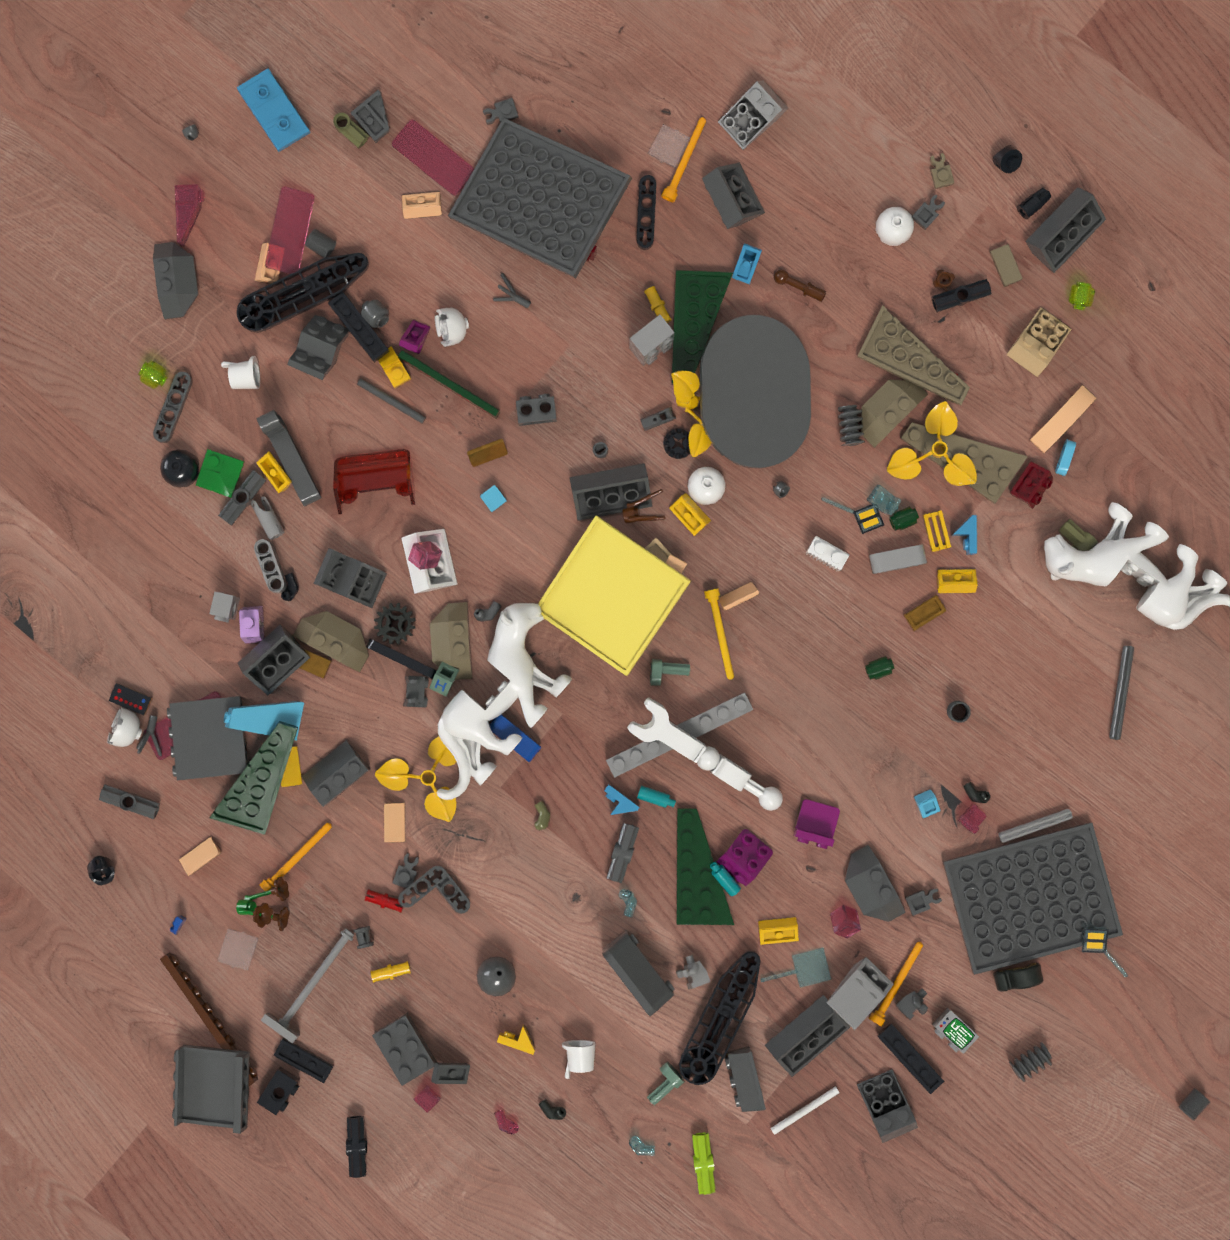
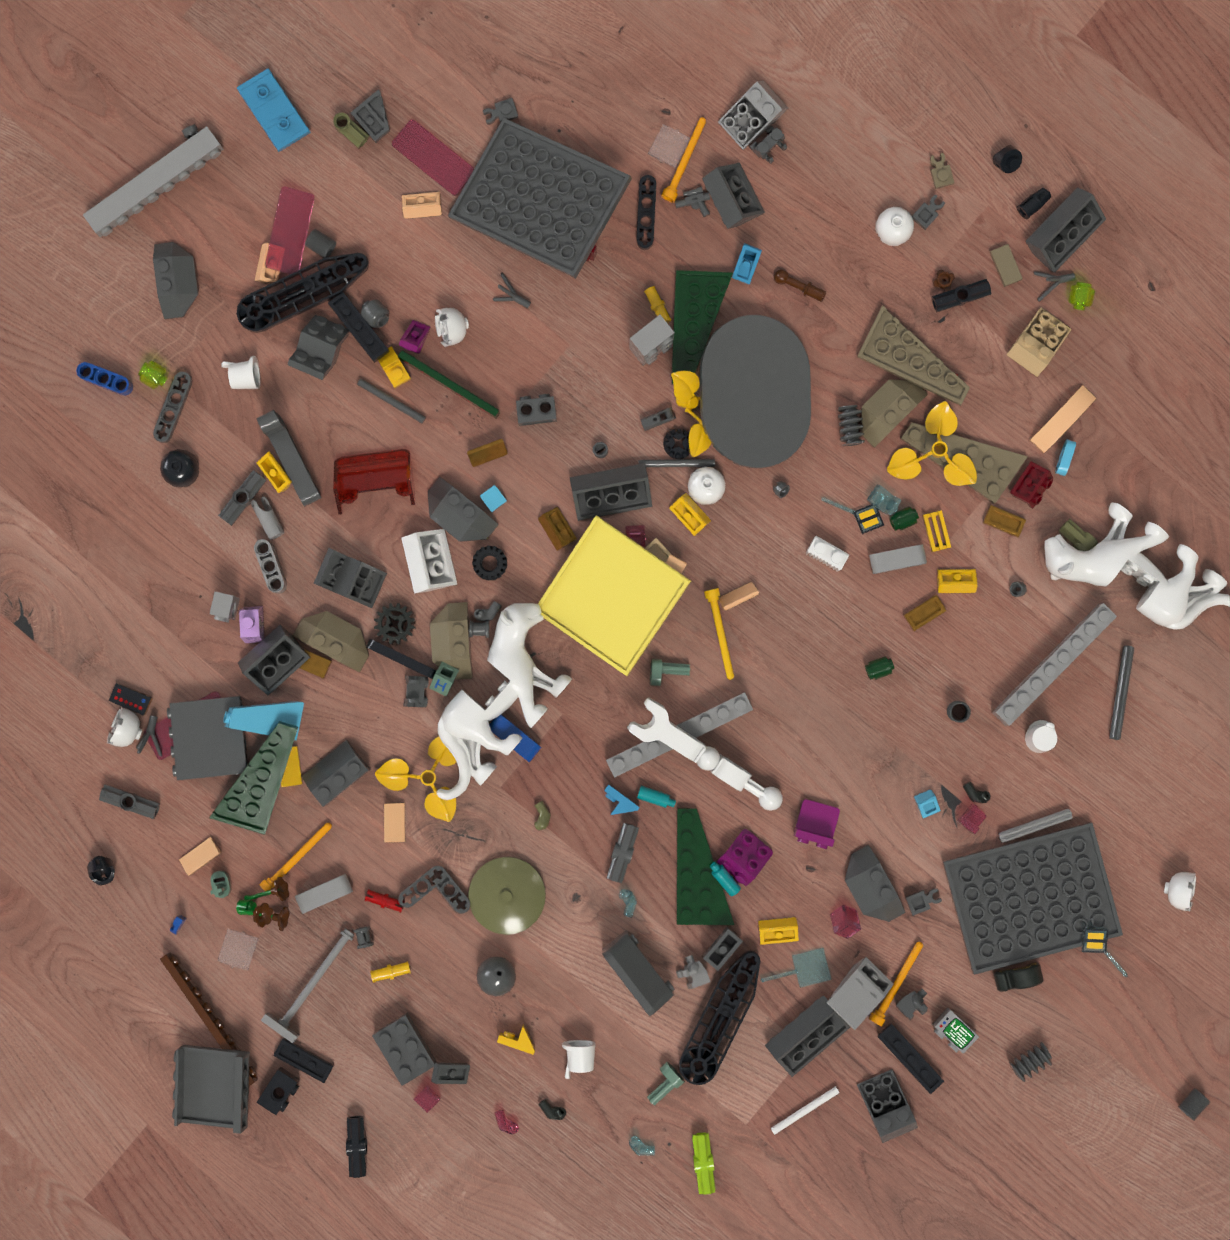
clear pink slope [175,184,205,246] -> none
green plate [196,449,245,498] -> none
black arm [281,573,299,601] -> none
dark grey plate [393,853,419,890] -> none
clear pink panel [408,541,443,570] -> none
reddish brown plant [623,489,665,524] -> none
dark grey slope [725,1046,766,1112] -> none
dark azure slope [951,515,977,555] -> none
none -> blue beam [76,362,133,396]
none -> light grey brick [83,126,224,237]
none -> sand green piece [210,871,232,898]
none -> light grey beam [295,874,353,914]
none -> dark grey wedge [428,477,499,542]
none -> olive dish [468,857,546,935]
none -> dark grey bush [469,620,490,638]
none -> black tyre [472,545,507,581]
none -> pearl gold slope [538,506,577,551]
none -> clear pink slope [625,525,645,548]
none -> dark grey bar [639,459,715,467]
none -> dark grey piece [675,186,710,217]
none -> dark grey brick [702,927,743,971]
none -> dark grey piece [749,126,787,164]
none -> pearl gold tile [983,505,1026,538]
none -> light grey brick [992,603,1117,726]
none -> dark grey hinge [1010,581,1027,597]
none -> white hat [1025,720,1057,753]
none -> dark grey plant [1034,271,1075,302]
none -> white cylinder [1164,872,1196,912]

